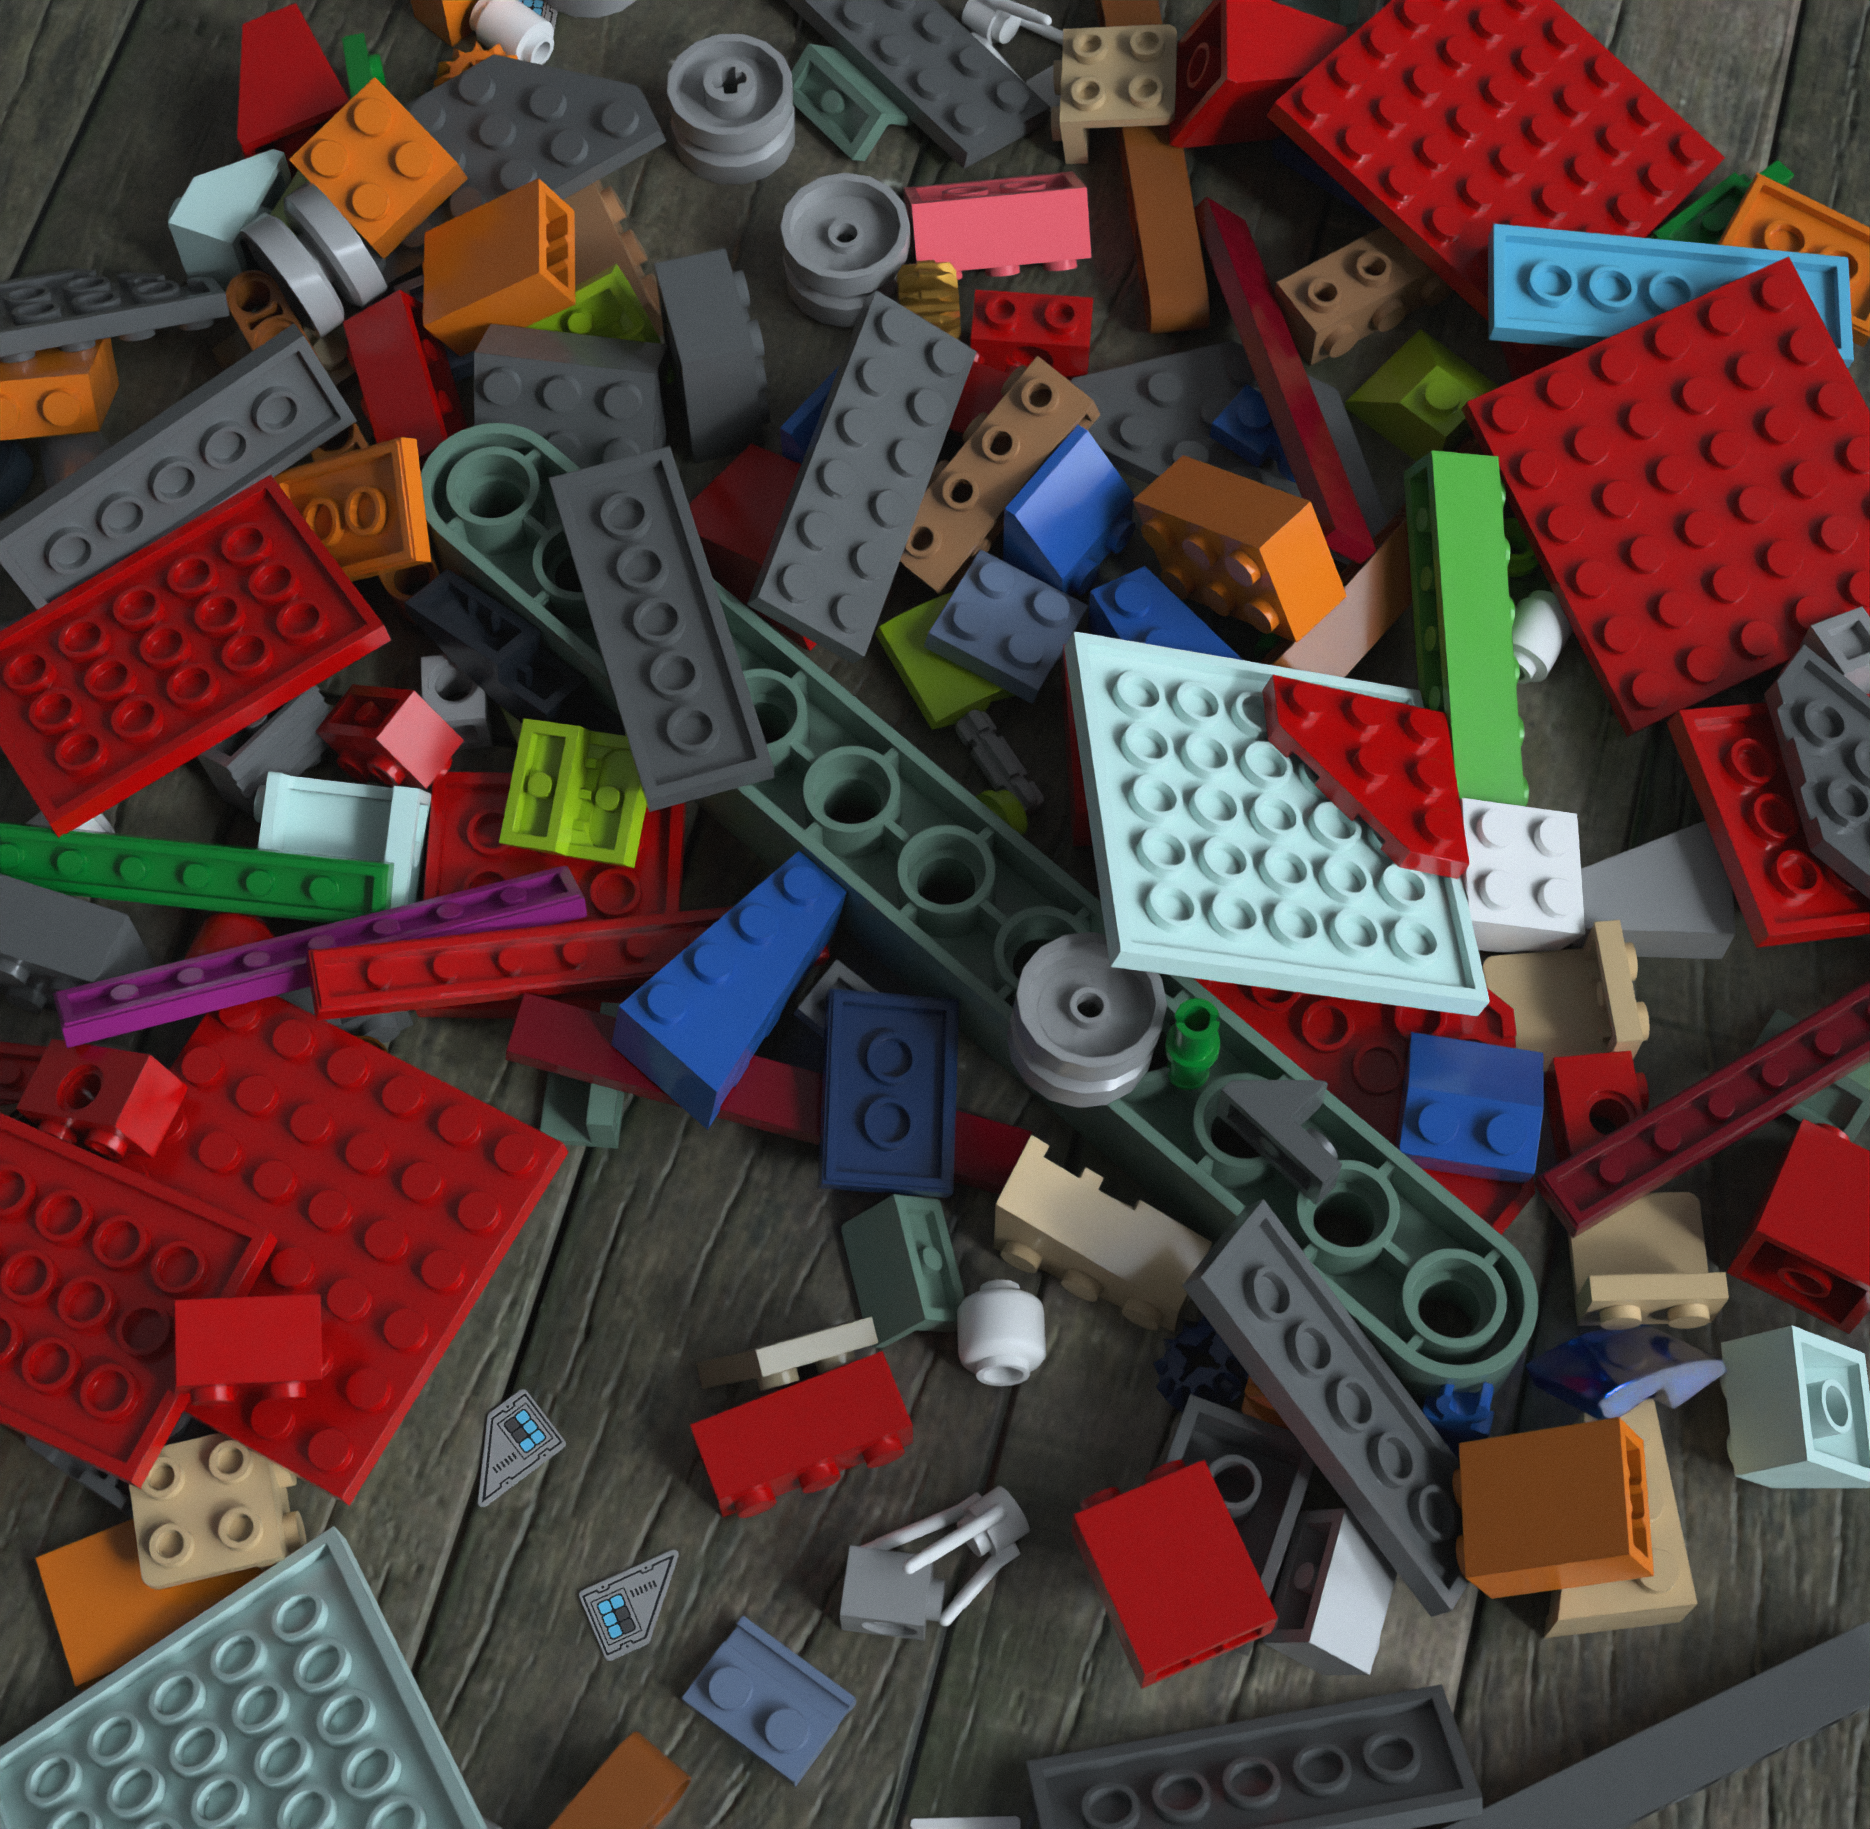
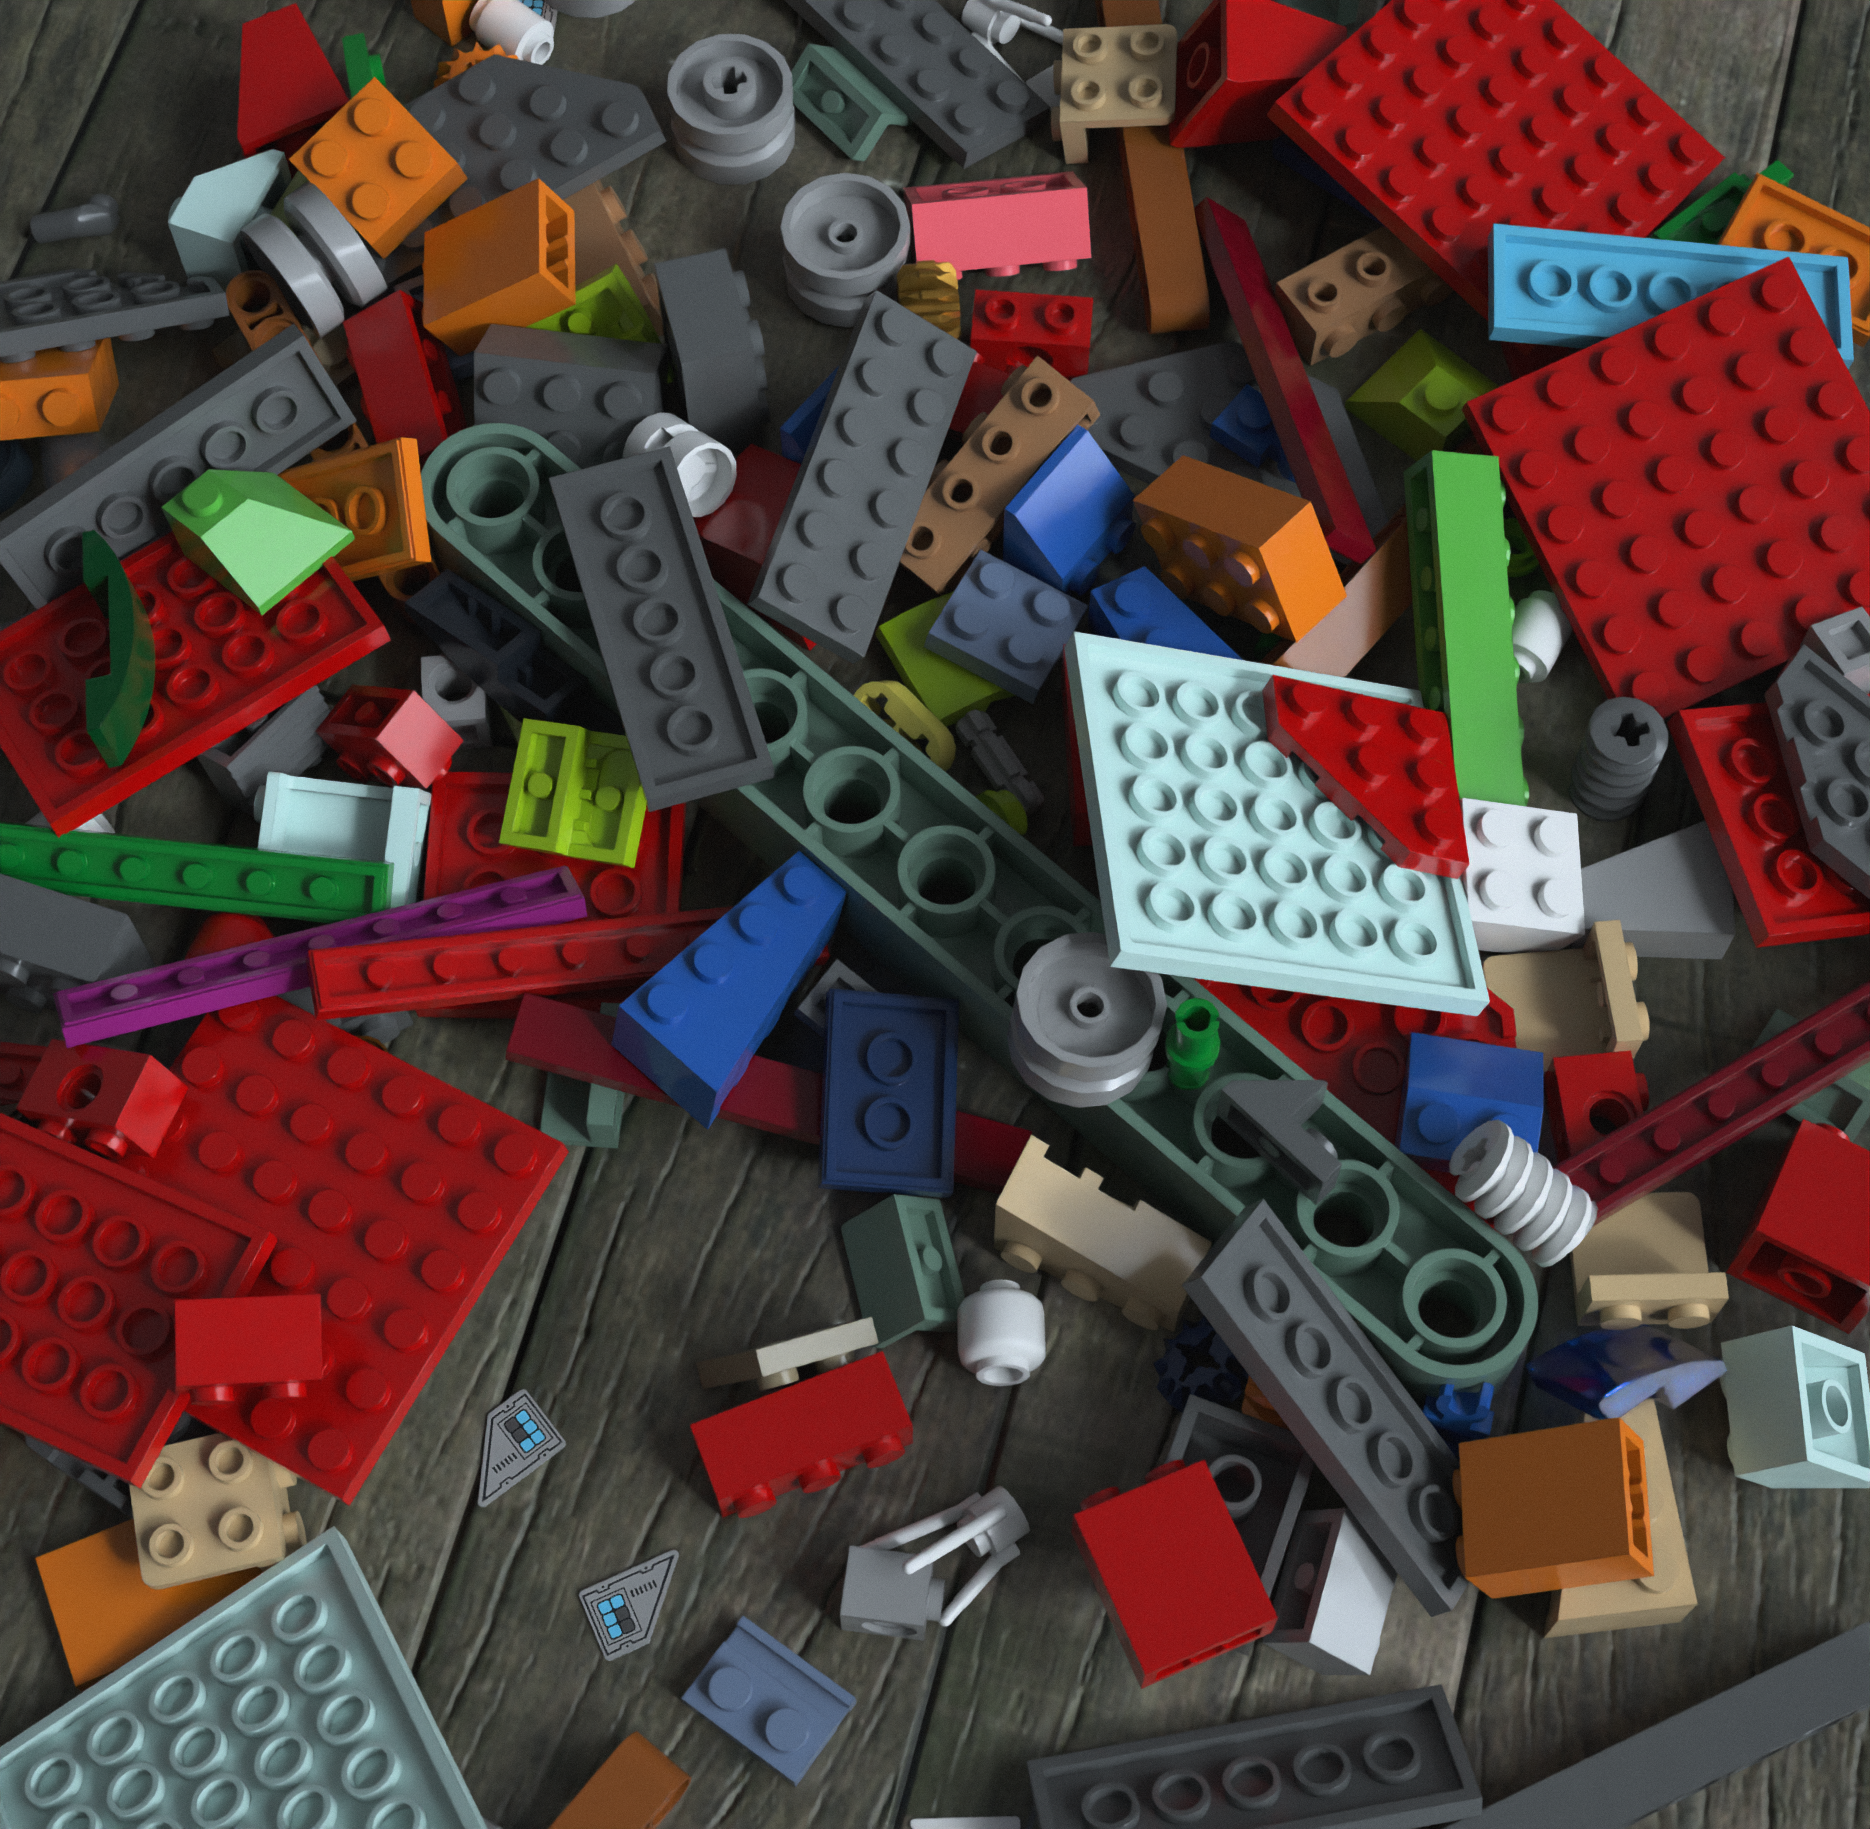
none -> dark grey arm [30,194,120,244]
none -> dark green slope [82,530,156,768]
none -> bright green slope [161,469,355,615]
none -> white wheel [623,412,737,517]
none -> light yellow beam [854,680,956,772]
none -> white piece [1449,1120,1598,1268]
none -> dark grey piece [1568,697,1668,822]

